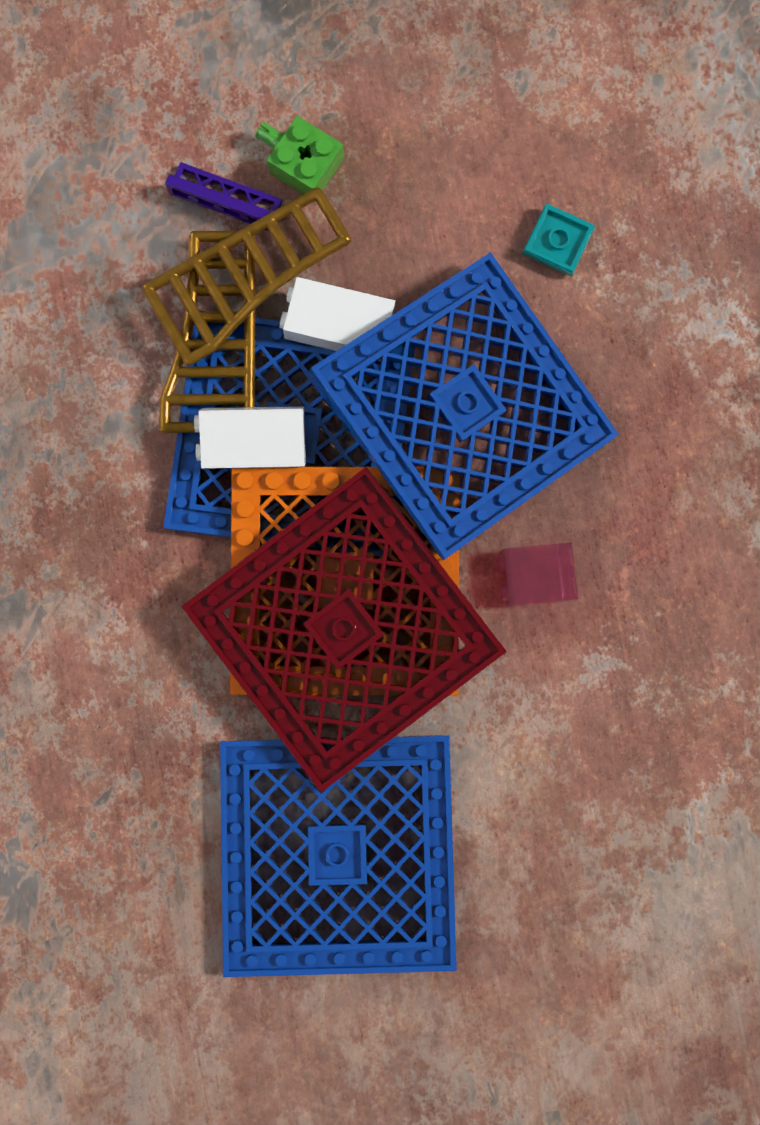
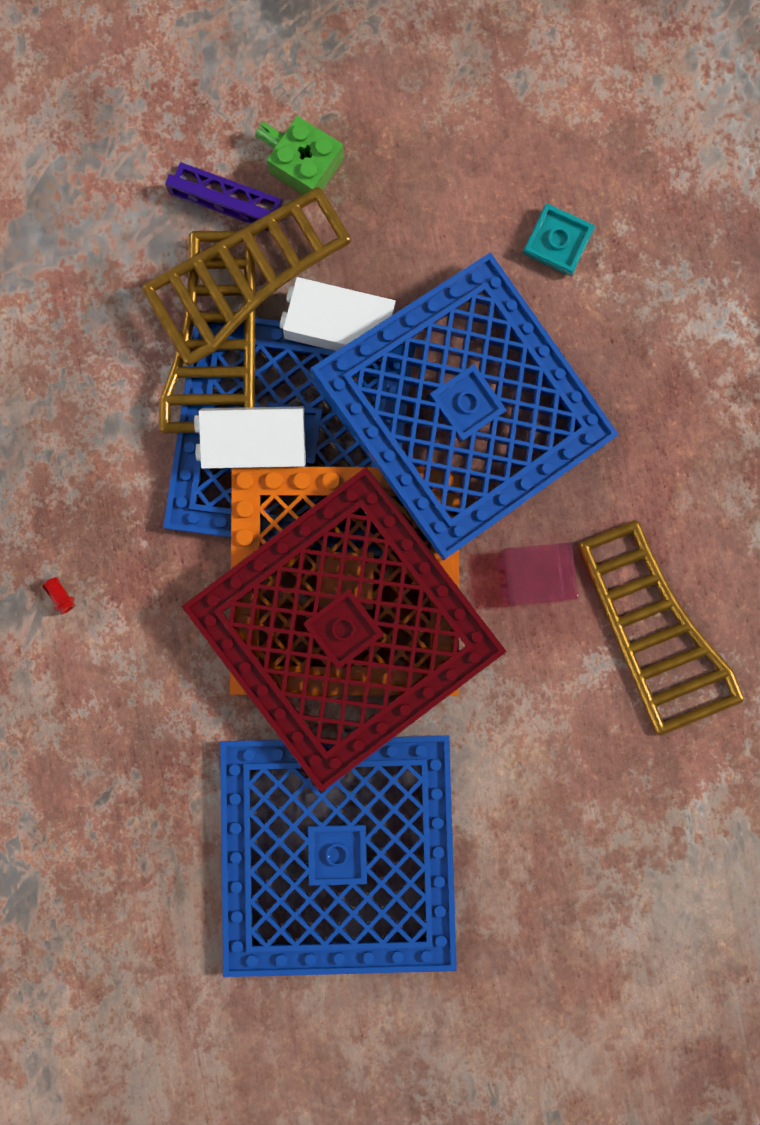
none -> red pin [42,577,75,615]
none -> pearl gold bar [578,520,744,736]

